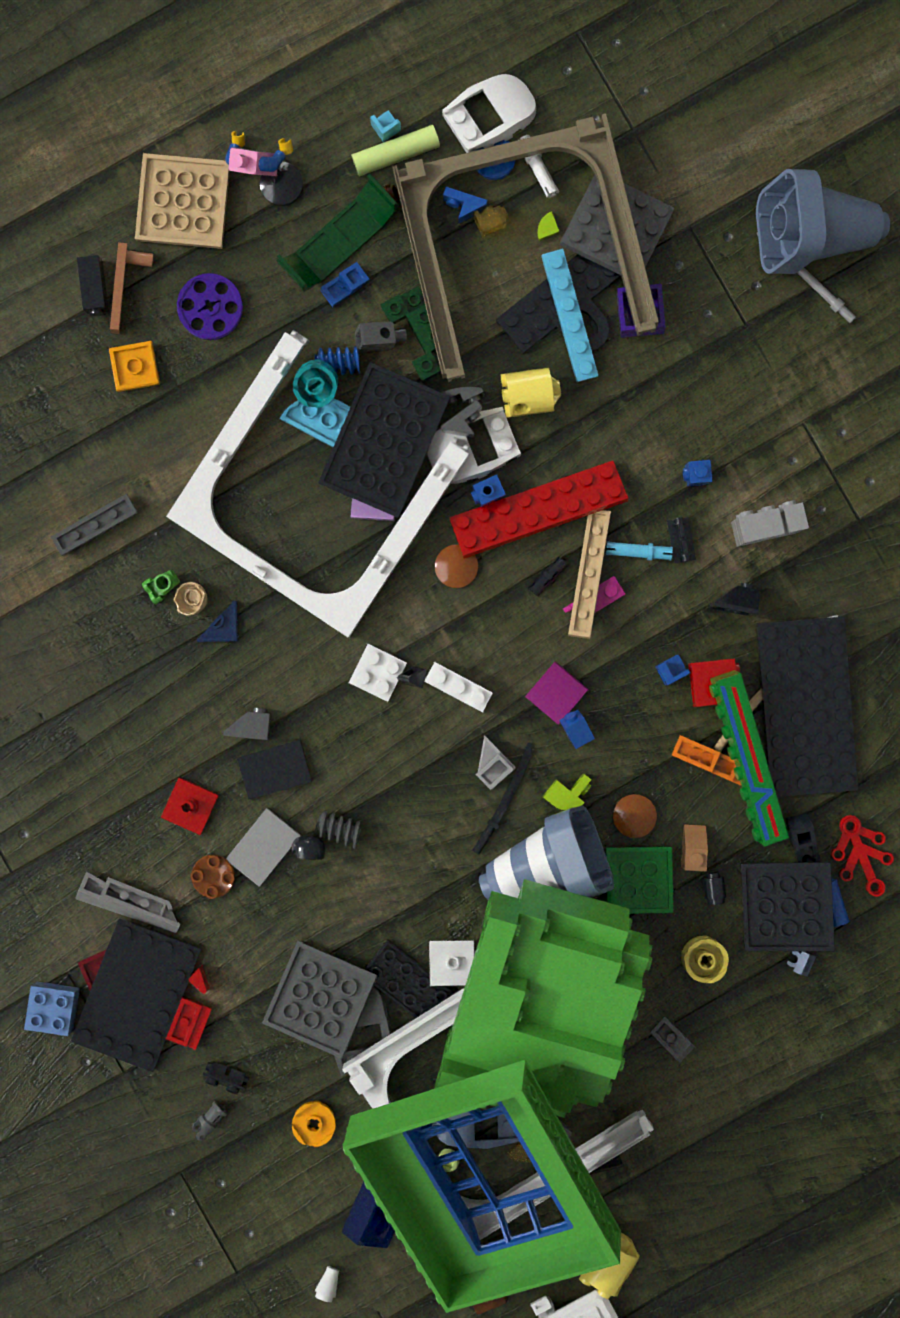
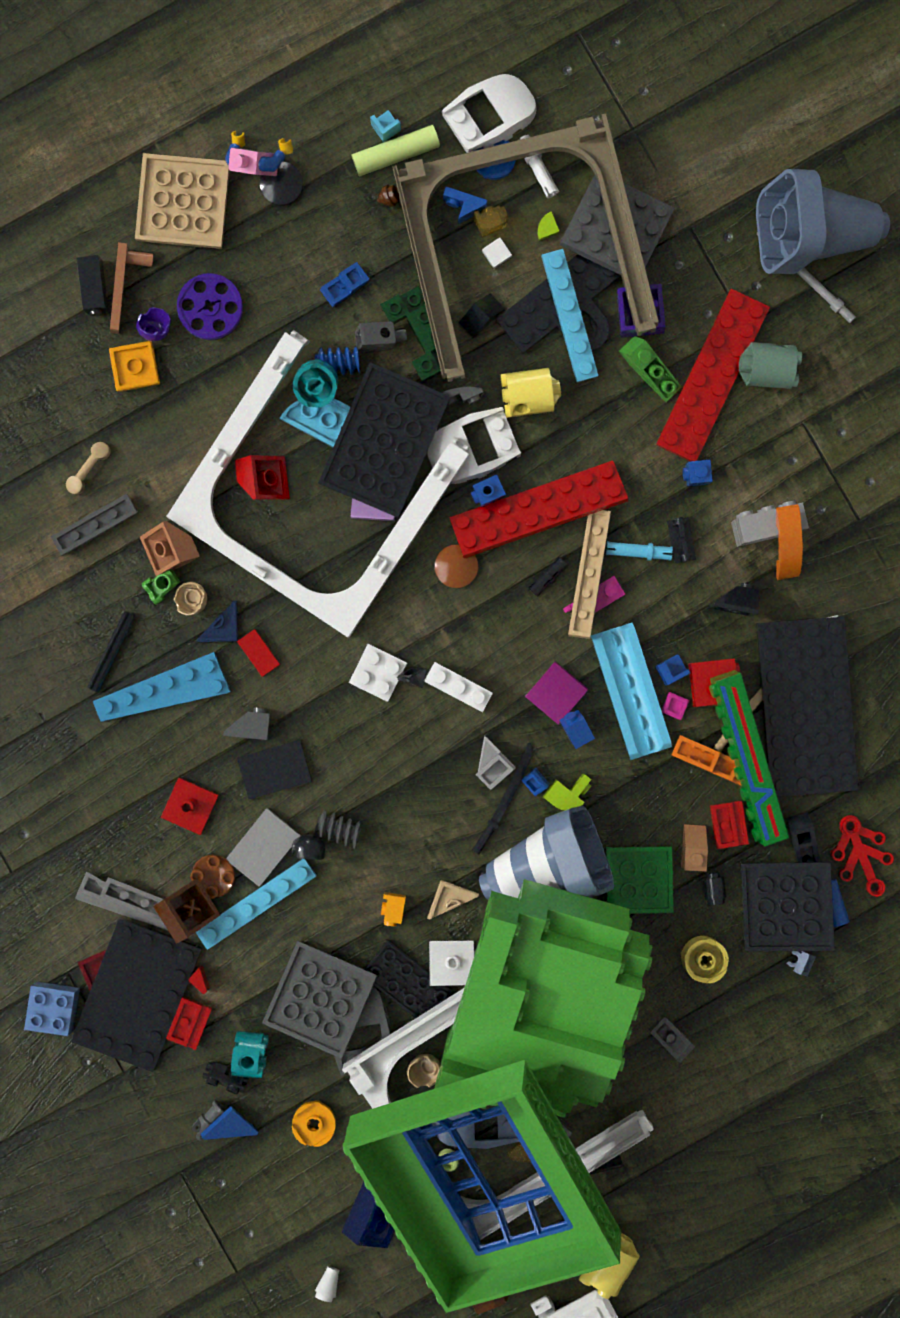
dark green windscreen [277,174,398,292] -> none
dark grey slope [441,400,482,438] -> none
dark orange dish [613,794,657,838] -> none
none -> tan bar [66,442,111,495]
none -> black axle [88,611,135,692]
none -> dark azure wing [93,652,231,721]
none -> dark purple hair [136,307,171,341]
none -> nougat slope [140,521,200,576]
none -> reddish brown brick [153,878,220,944]
none -> medium azure plate [196,859,317,950]
none -> blue tile [201,1106,259,1140]
none -> teal brick [231,1031,269,1078]
none -> red slope [235,455,290,500]
none -> red tile [237,629,280,677]
none -> light orange brick [381,892,406,927]
none -> tan hair [407,1054,441,1088]
none -> tan tile [427,880,479,919]
none -> black slope [459,293,505,339]
none -> white tile [482,238,512,269]
none -> blue slope [522,768,550,796]
none -> medium azure plate [591,623,672,760]
none -> bright green slope [619,336,682,402]
none -> red plate [656,289,770,462]
none -> dark pink tile [661,692,690,720]
none -> red plate [710,800,749,849]
none -> sand green cylinder [739,342,802,389]
none -> orange slope [776,504,803,580]

